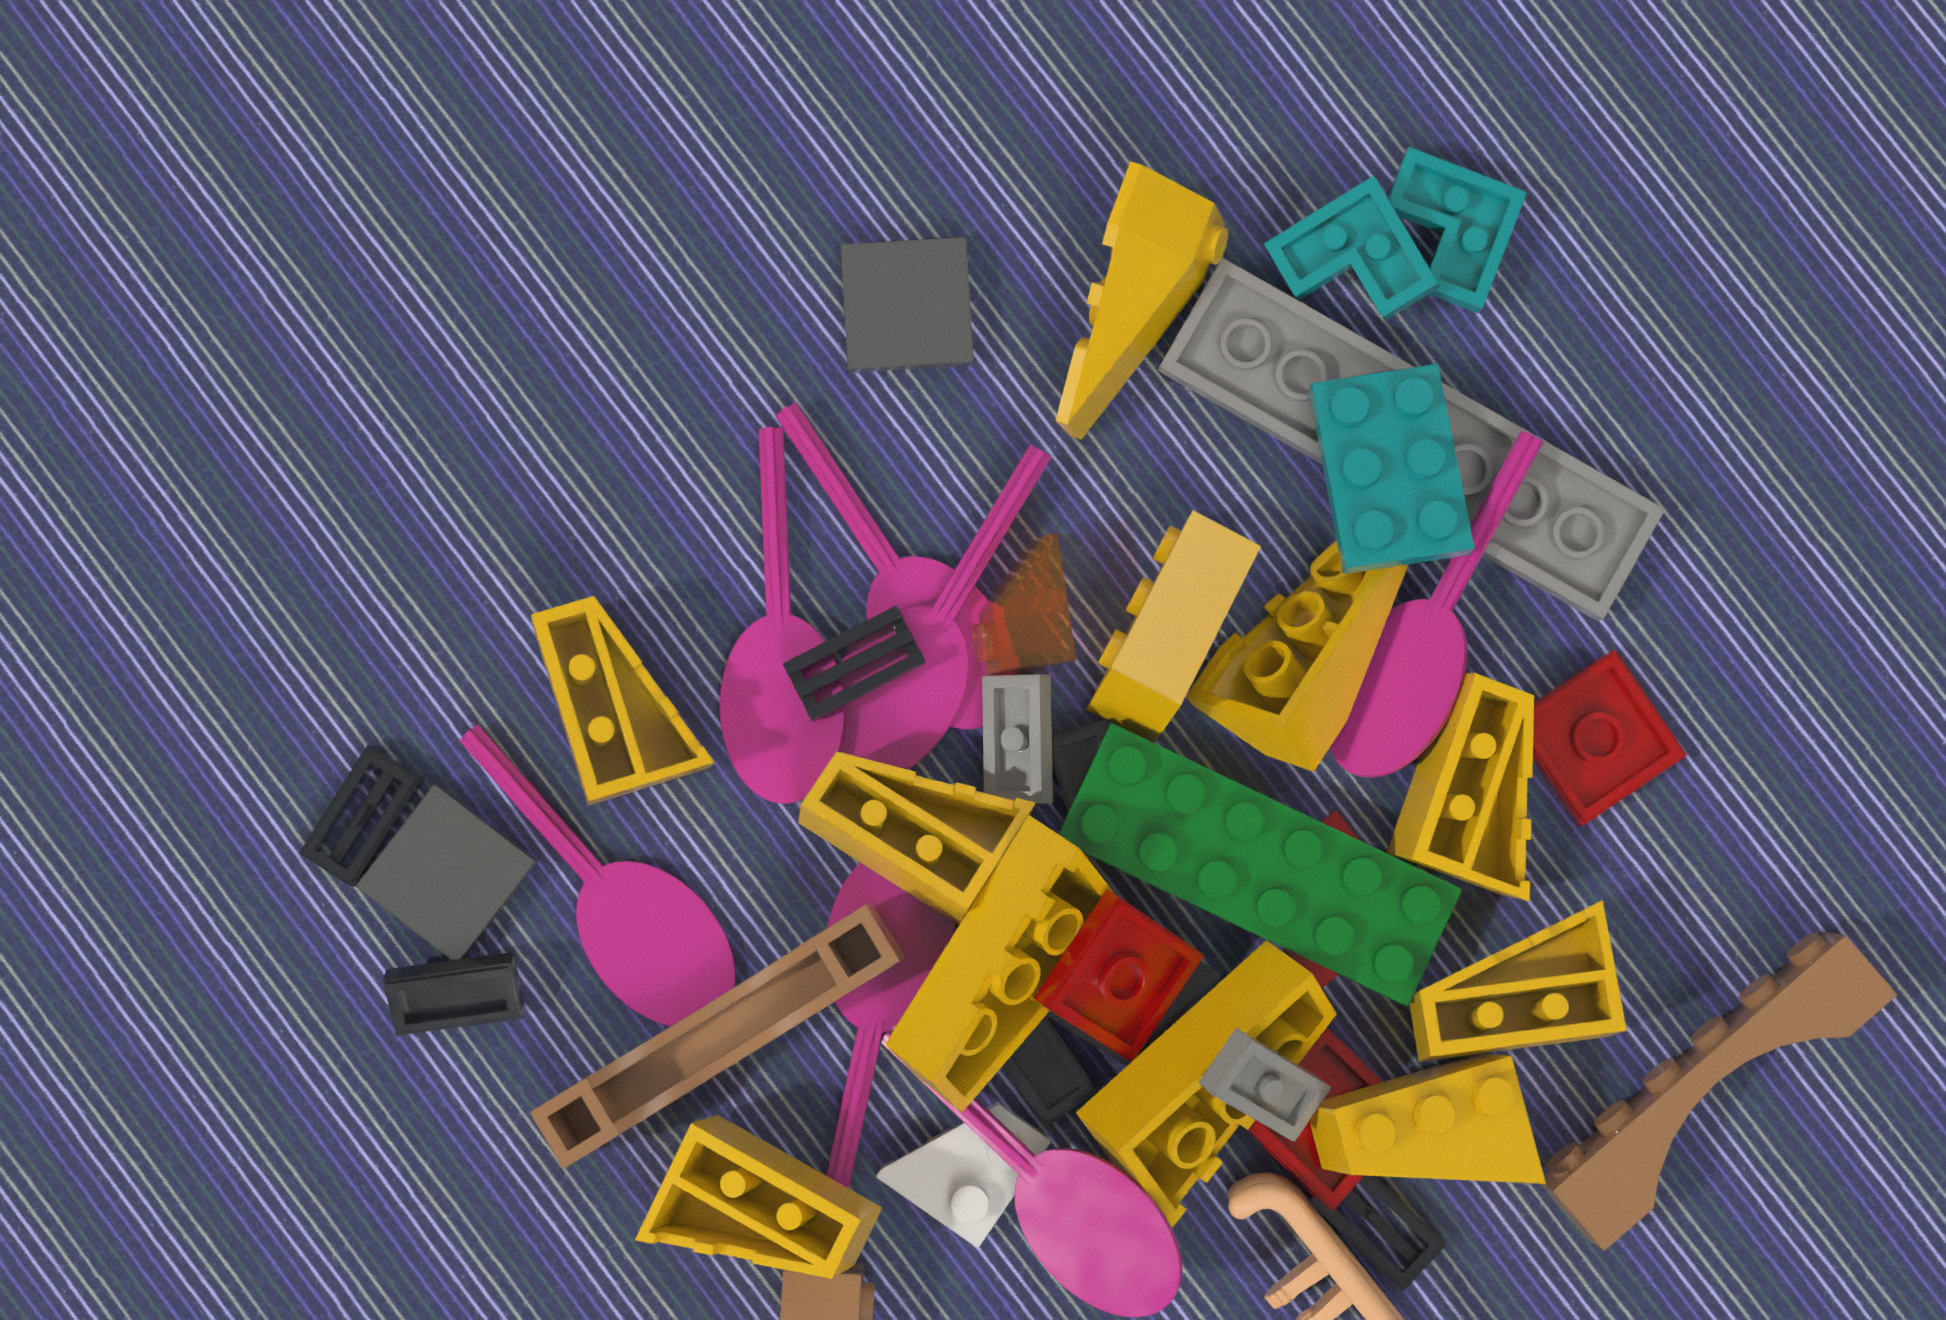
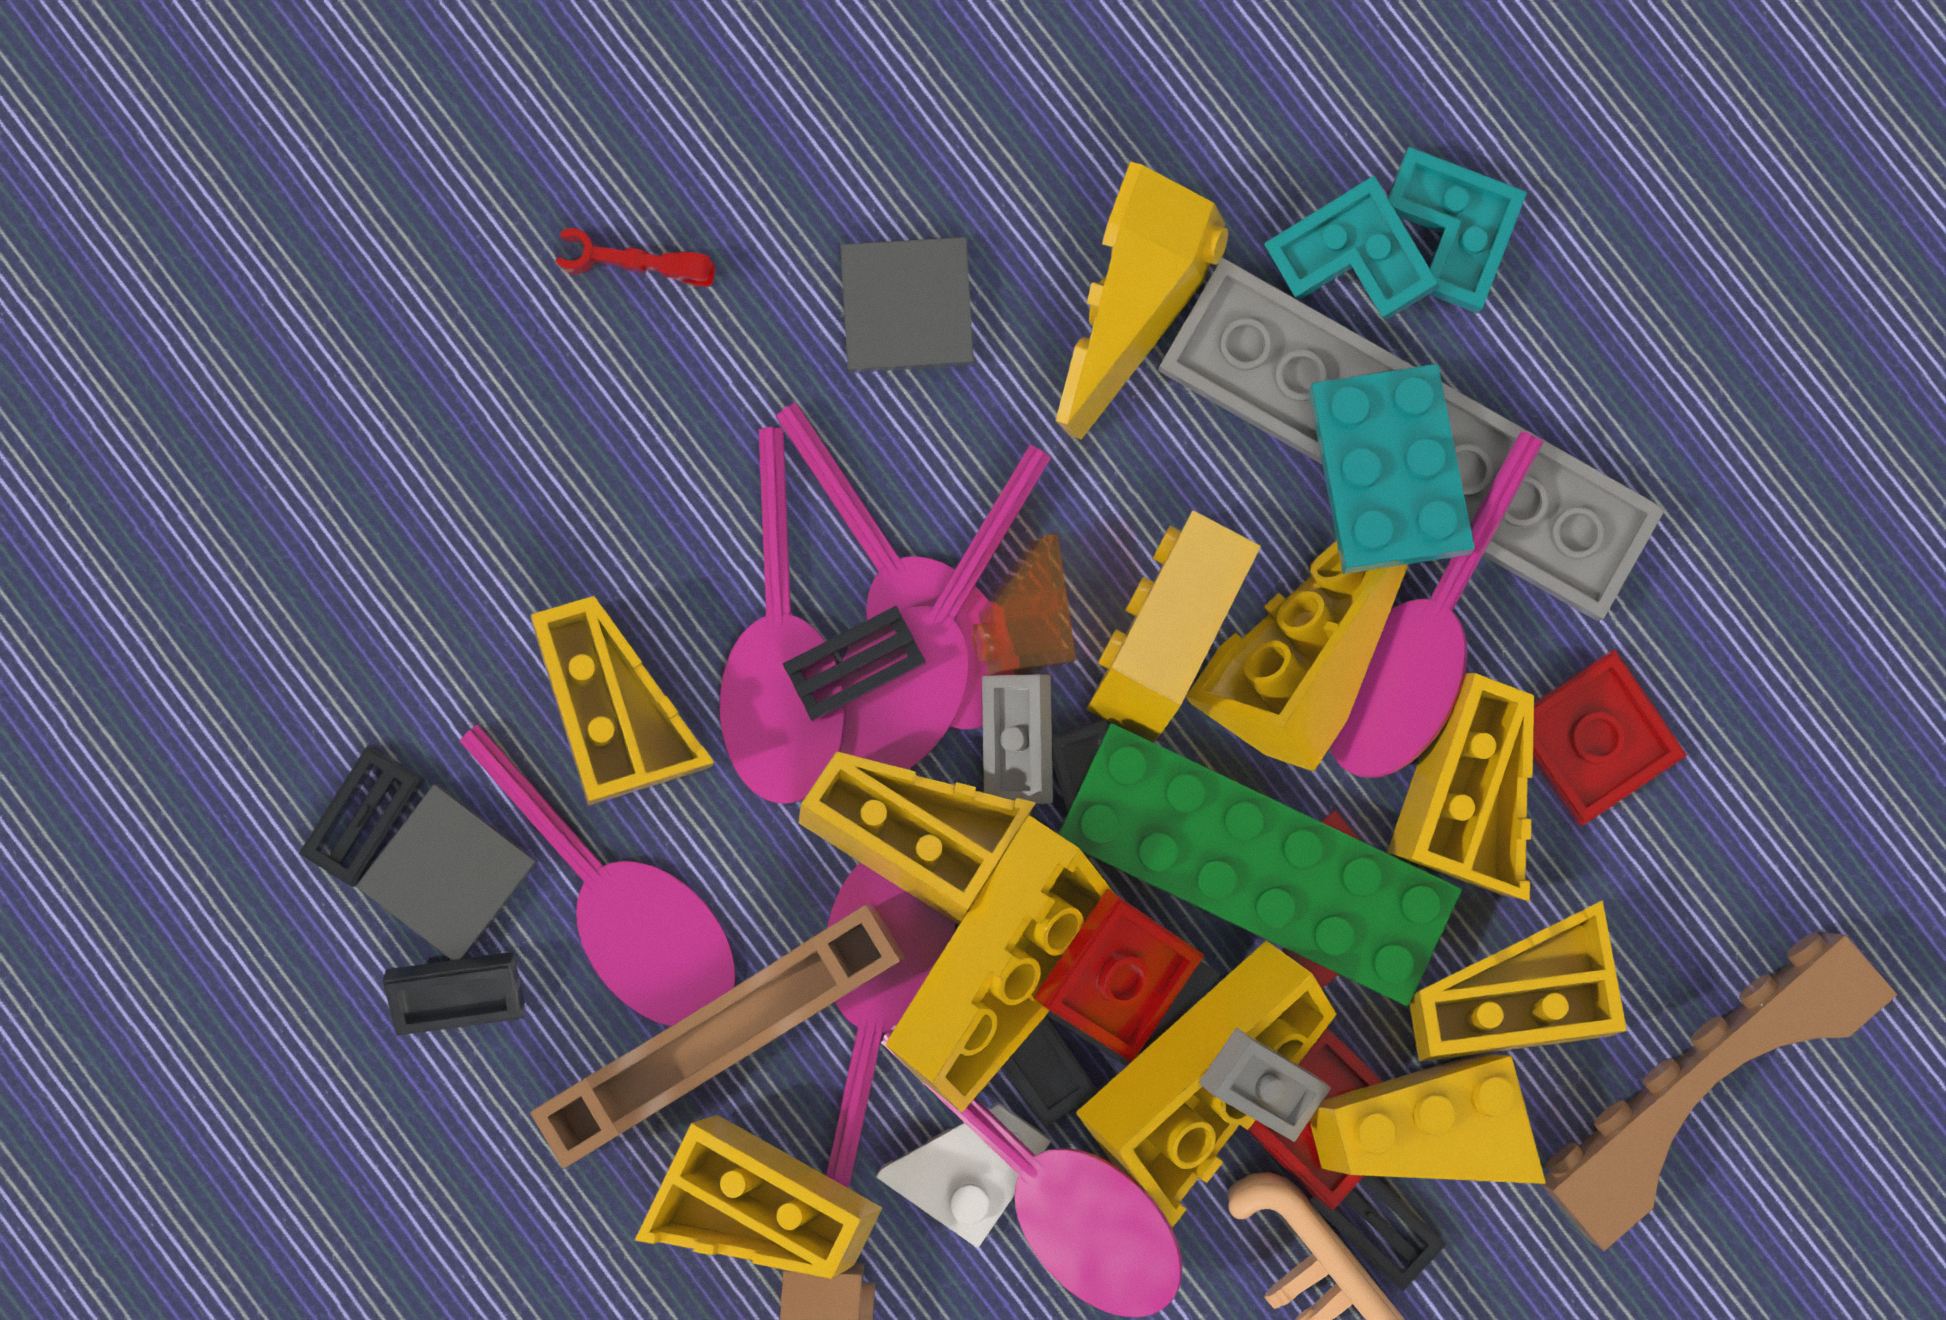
none -> red piece [555,228,715,287]

